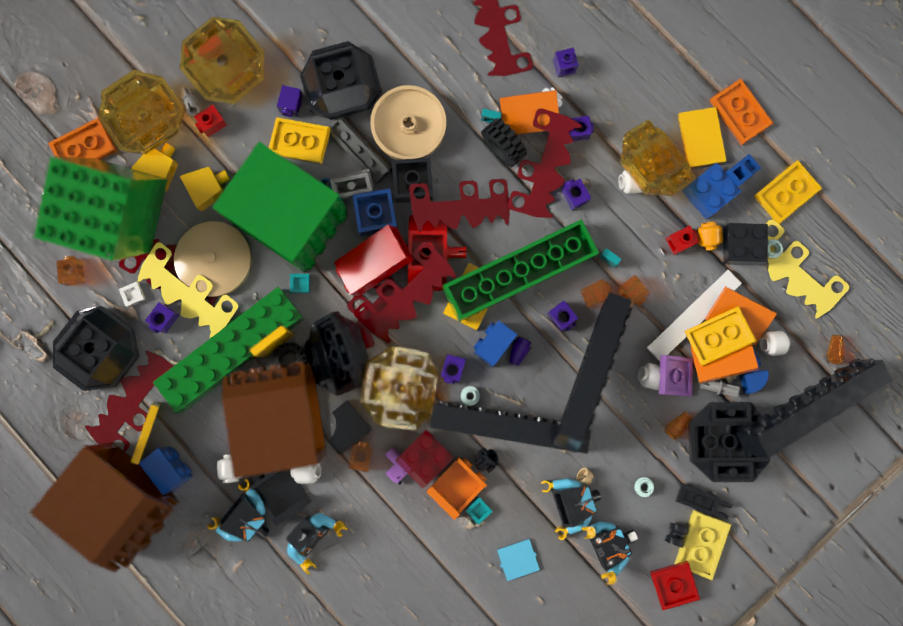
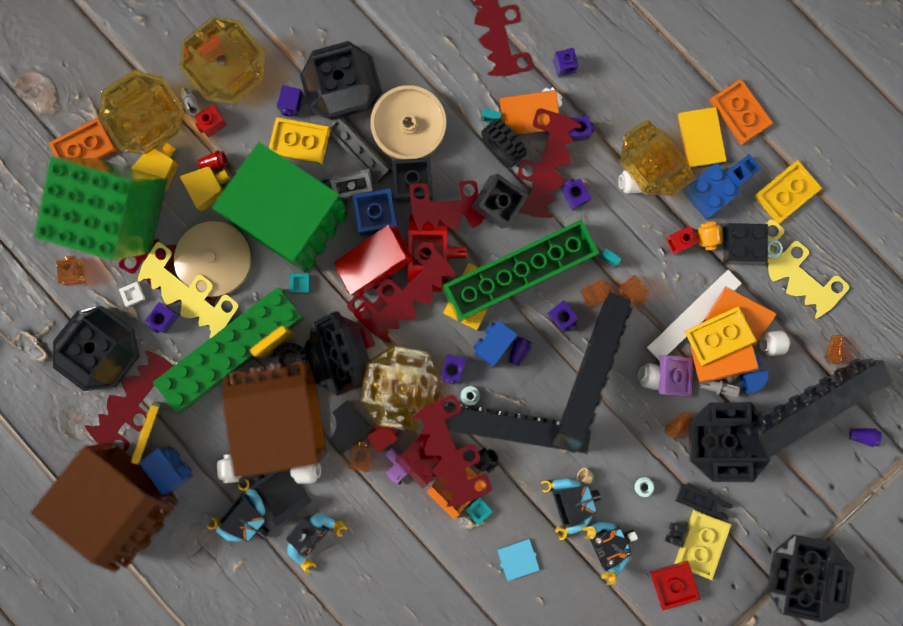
none -> red cone [197,150,228,169]
none -> red brick [367,422,399,452]
none -> dark red piece [411,395,492,507]
none -> black brick [471,173,528,229]
none -> black piece [767,534,855,623]
none -> dark purple cone [849,428,882,448]

